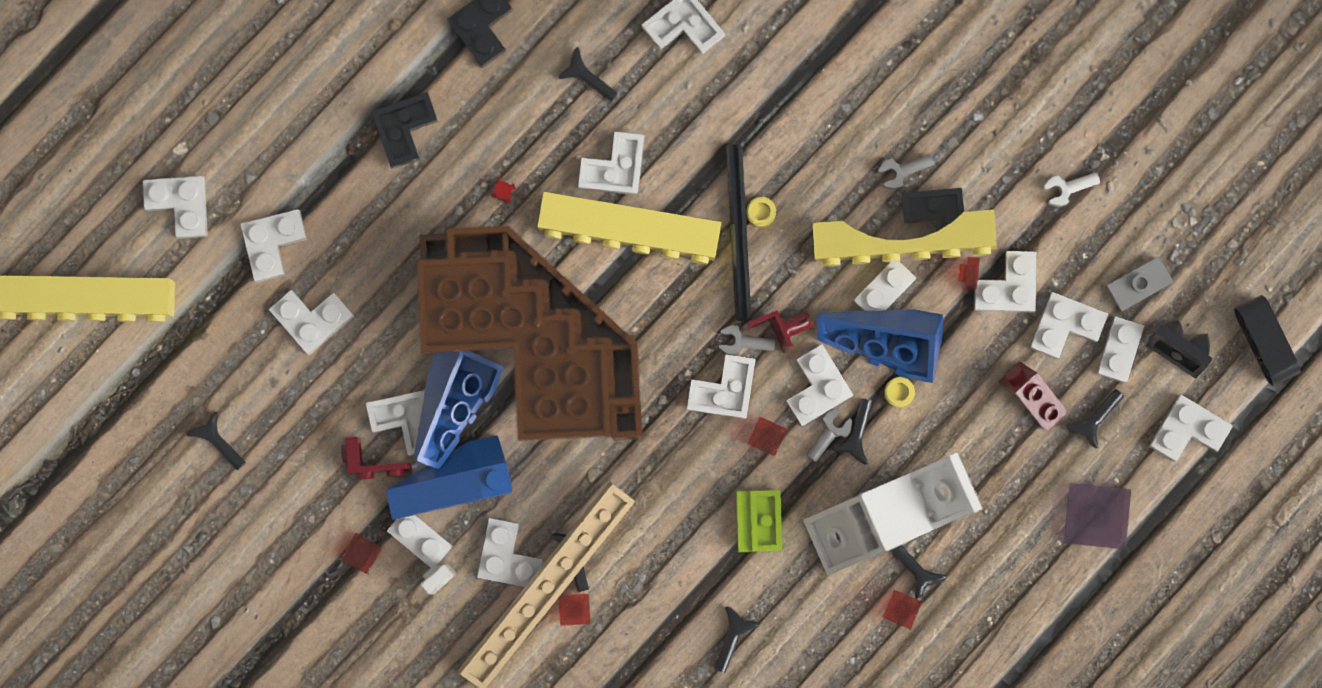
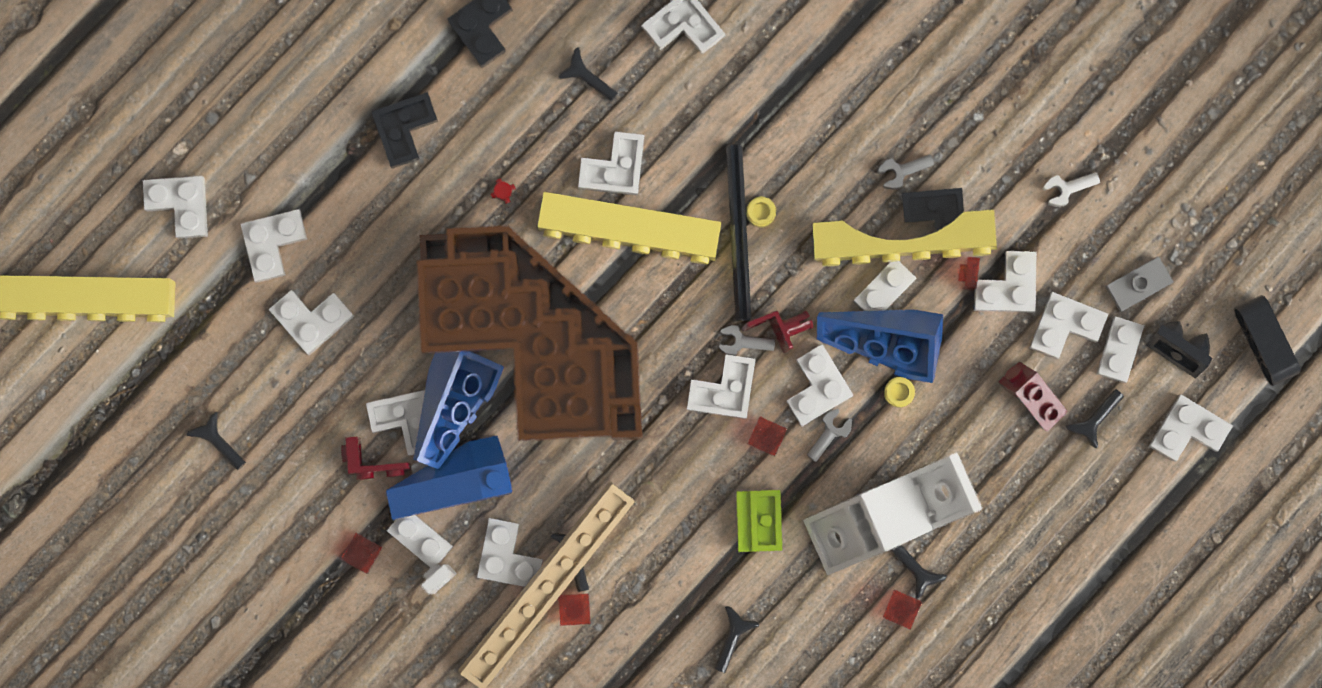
black piece [832,398,873,464] -> none
clear purple tile [1064,483,1131,550] -> none

